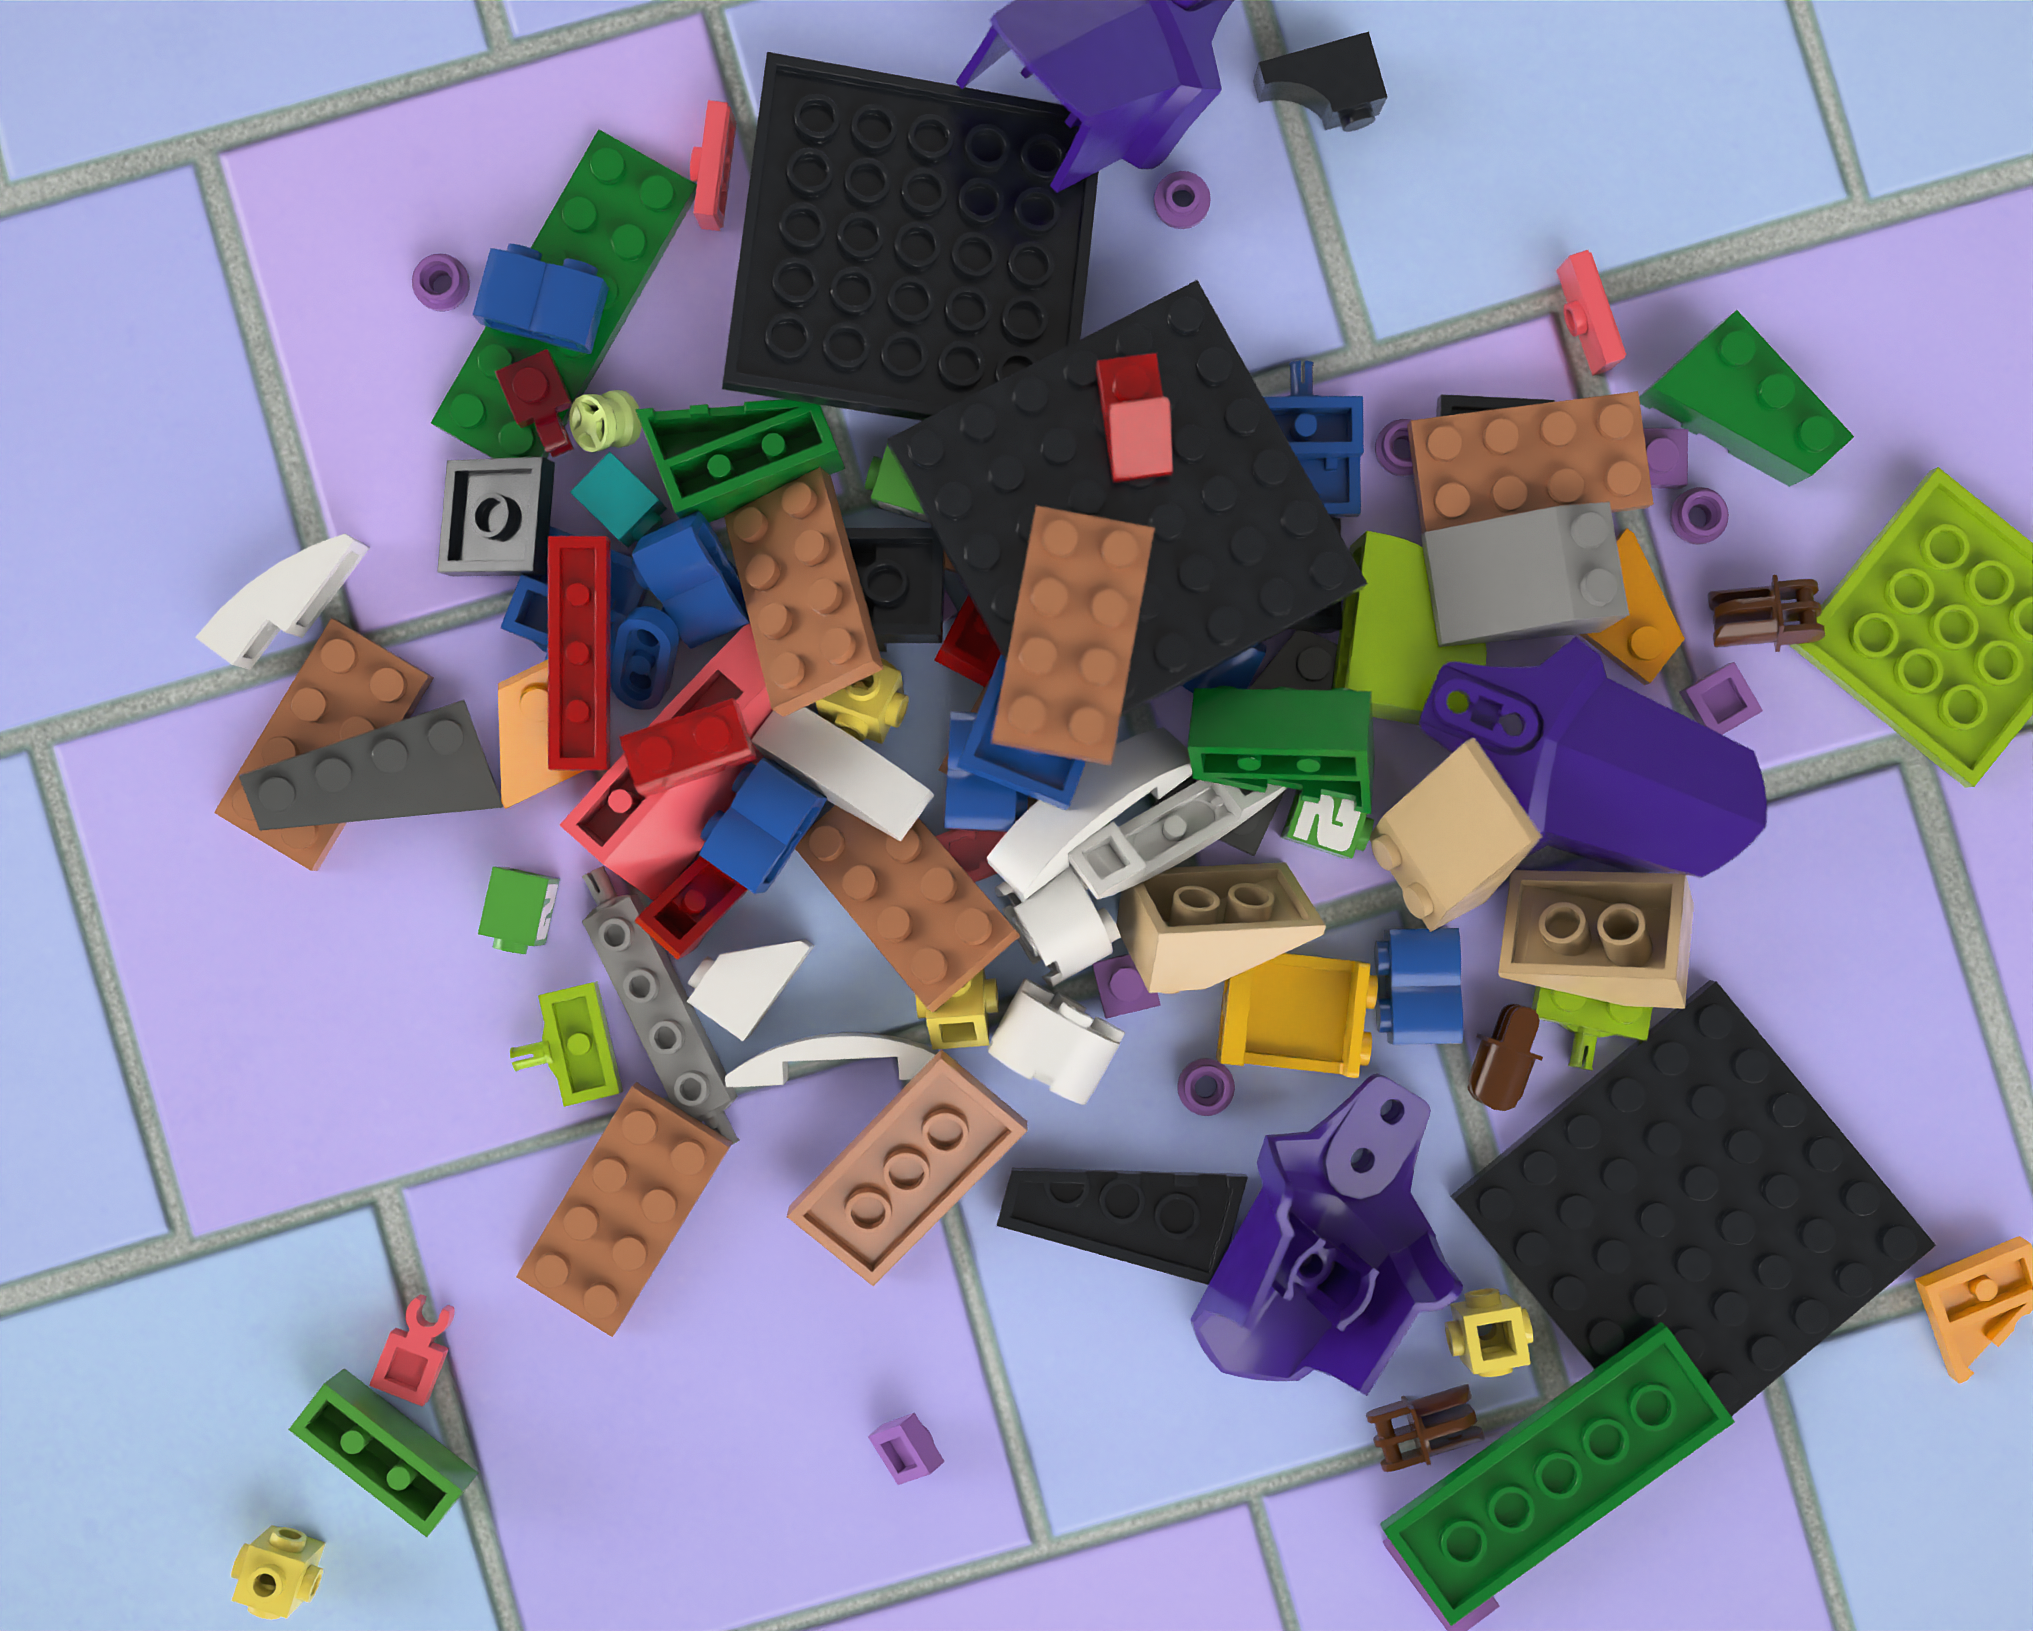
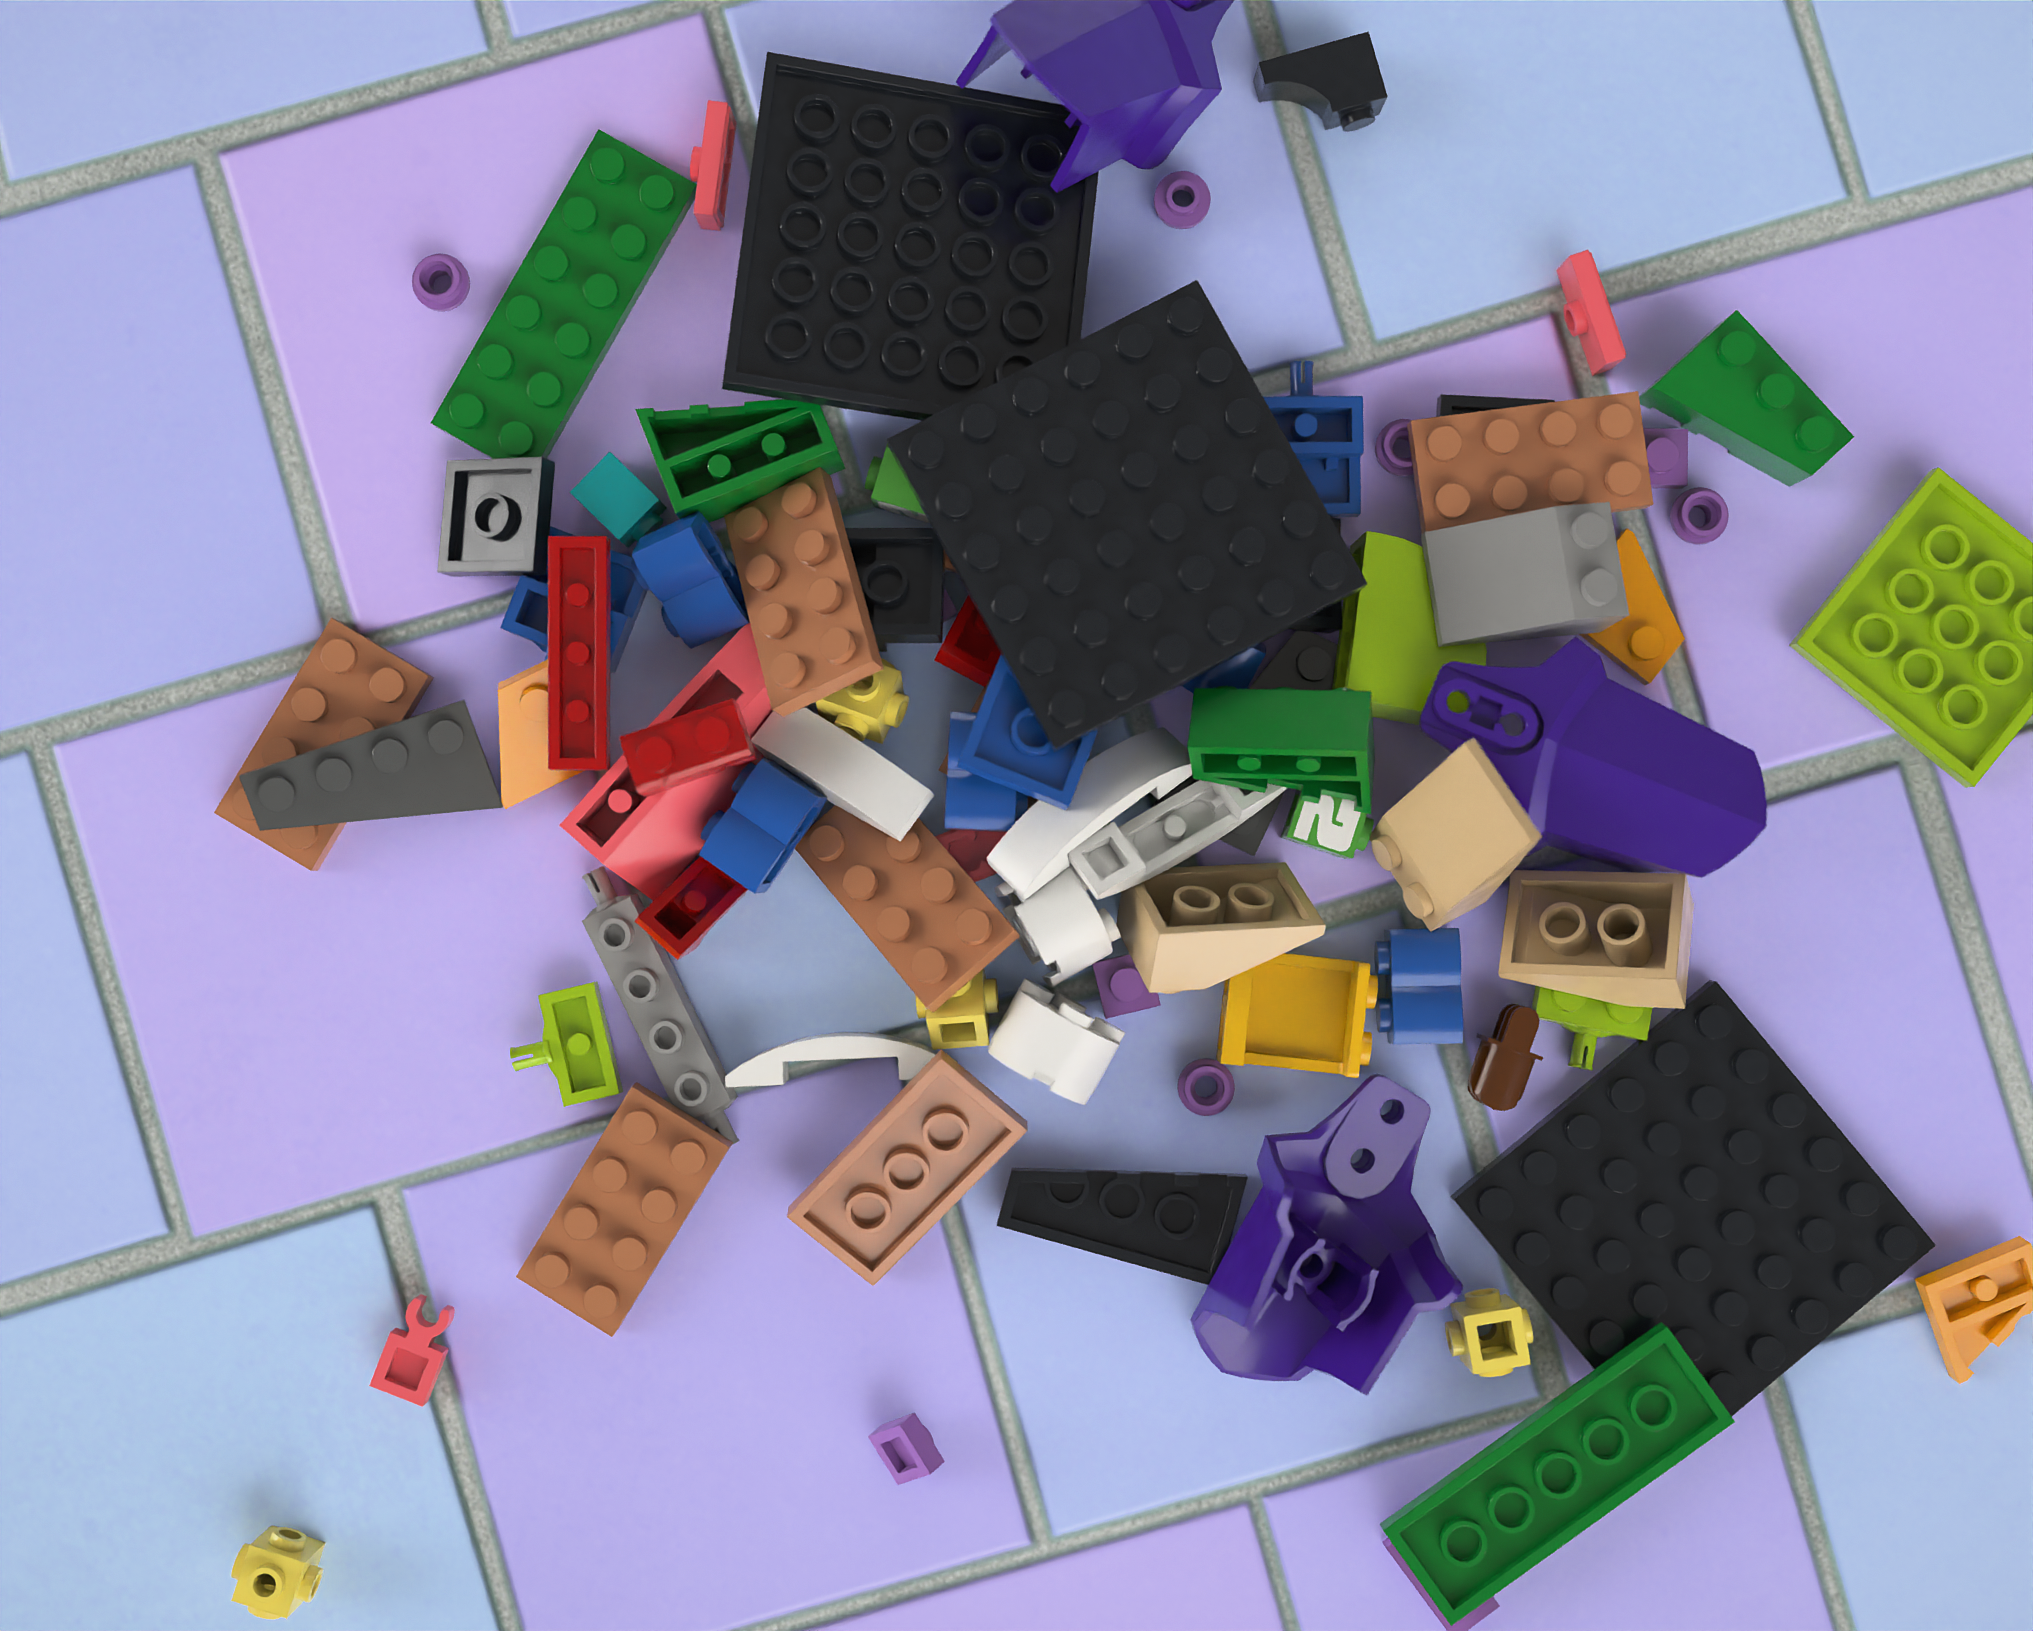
white slope [195,533,370,670] -> none
bright green brick [288,1368,479,1538] -> none
blue brick [472,243,609,354] -> none
bright green brick [478,867,560,954] -> none
dark red plate [494,349,574,458] -> none
yellowish green wheel [569,390,642,452] -> none
blue plate [610,606,679,710] -> none
white slope [687,939,815,1041] -> none
nougat plate [992,506,1154,765] -> none
slope [1096,353,1173,482] -> none
reddish brown arm [1366,1384,1485,1472] -> none
medium lavender plate [1679,662,1763,735] -> none
reddish brown arm [1707,575,1825,652] -> none

